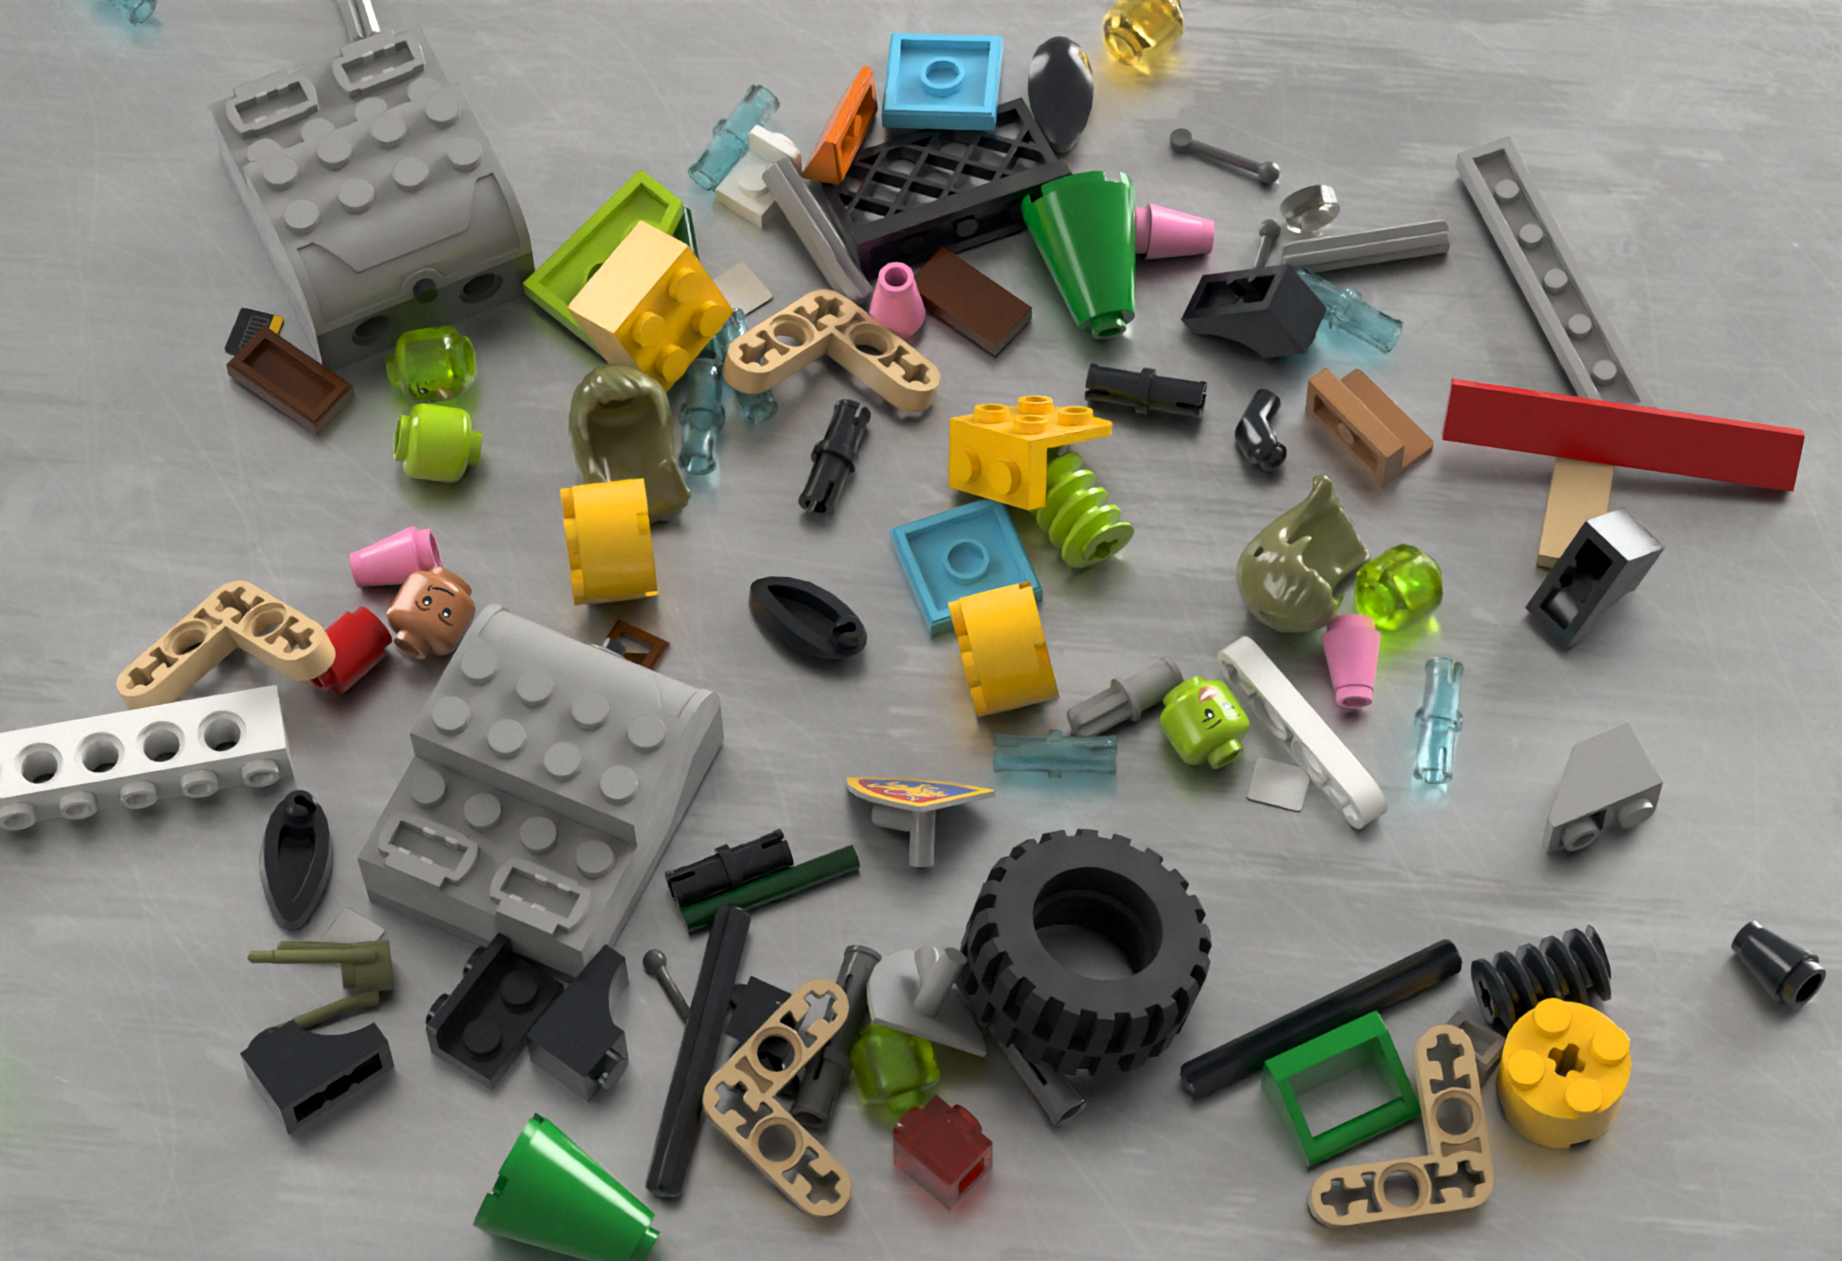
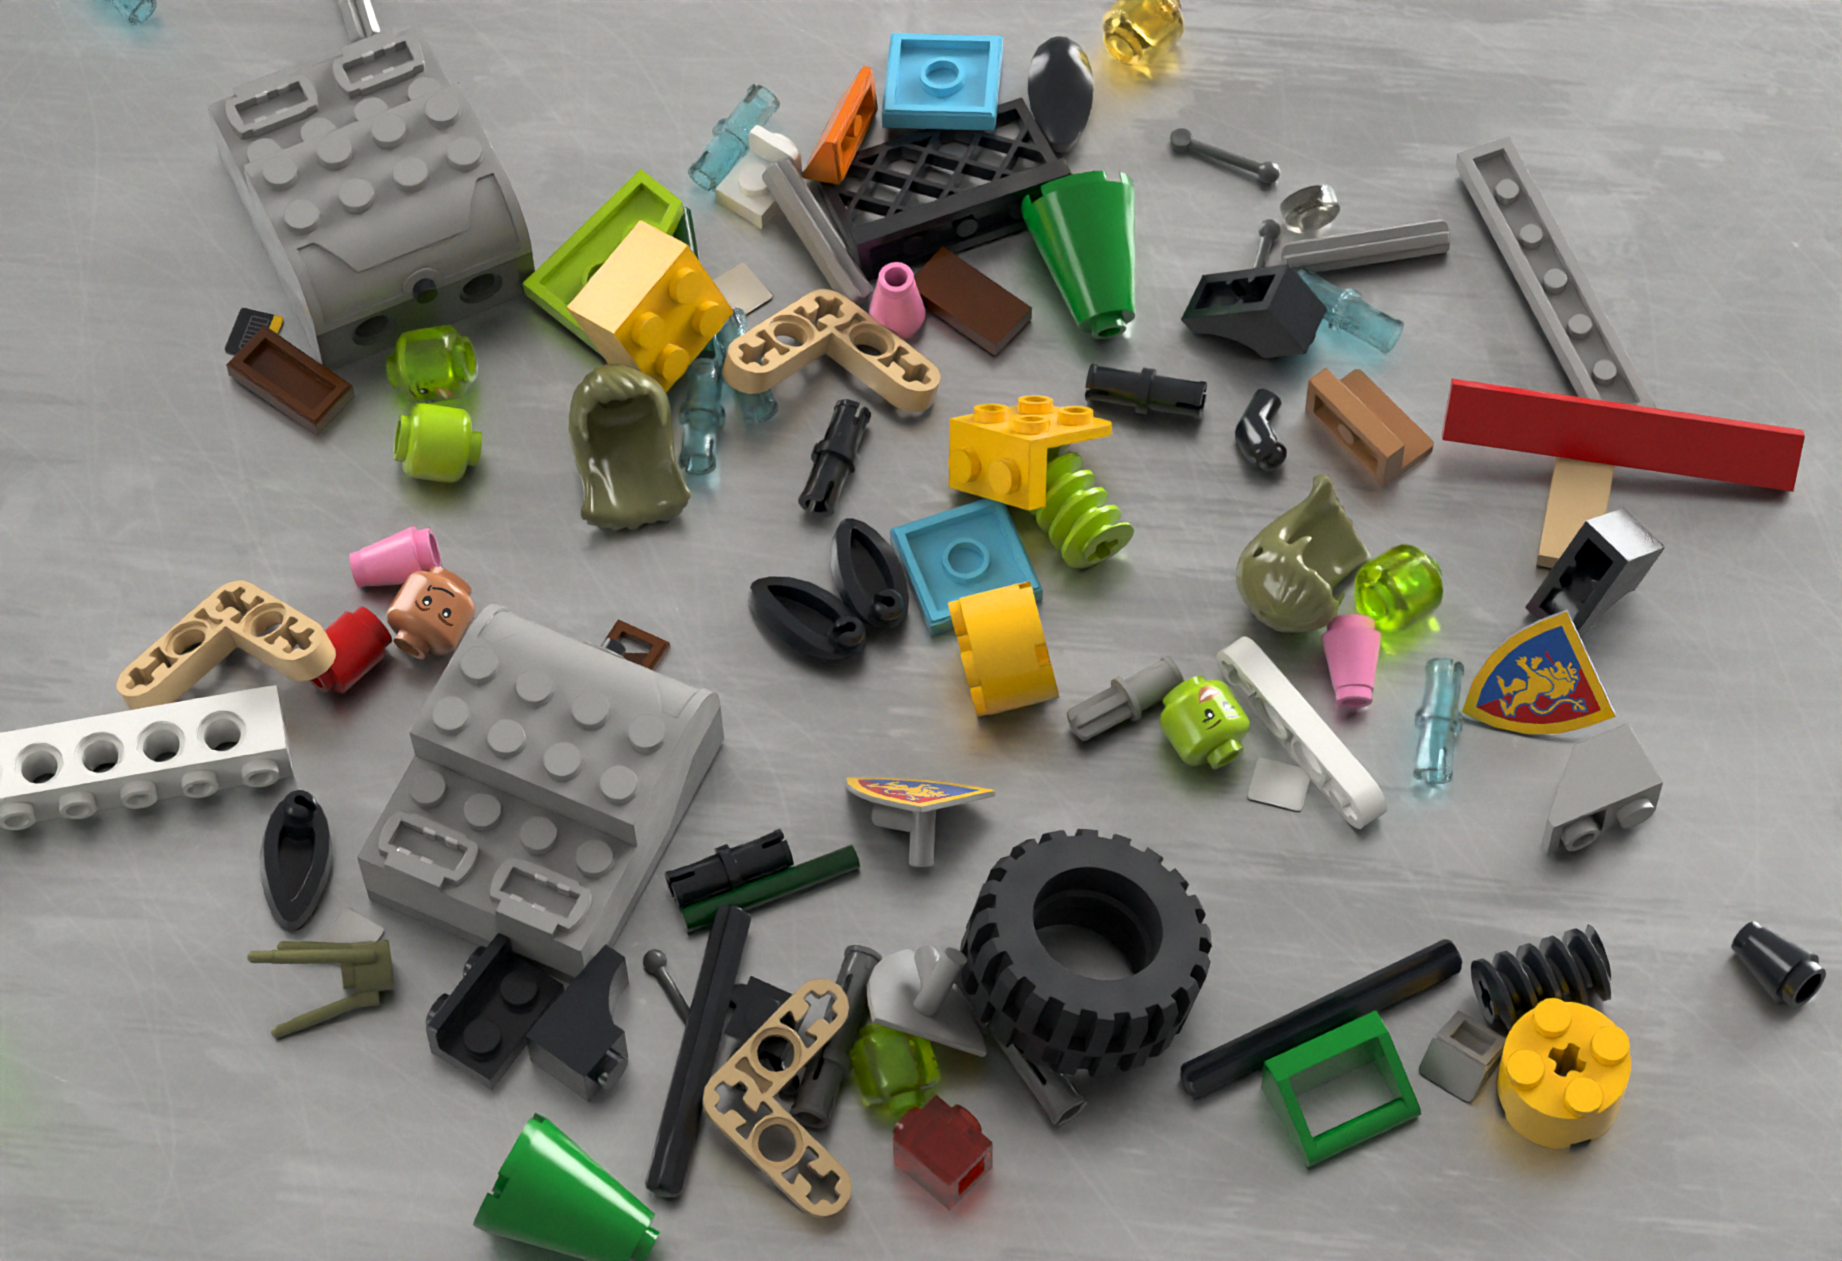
black arch [240,1019,394,1135] -> none
yellow brick [560,478,658,605] -> none
clear light blue pin [993,730,1118,778] -> none
bright pink cone [1135,203,1214,260] -> none
tan beam [1308,1024,1495,1228] -> none
none -> black arm [830,518,909,629]
none -> shield [1462,610,1616,734]

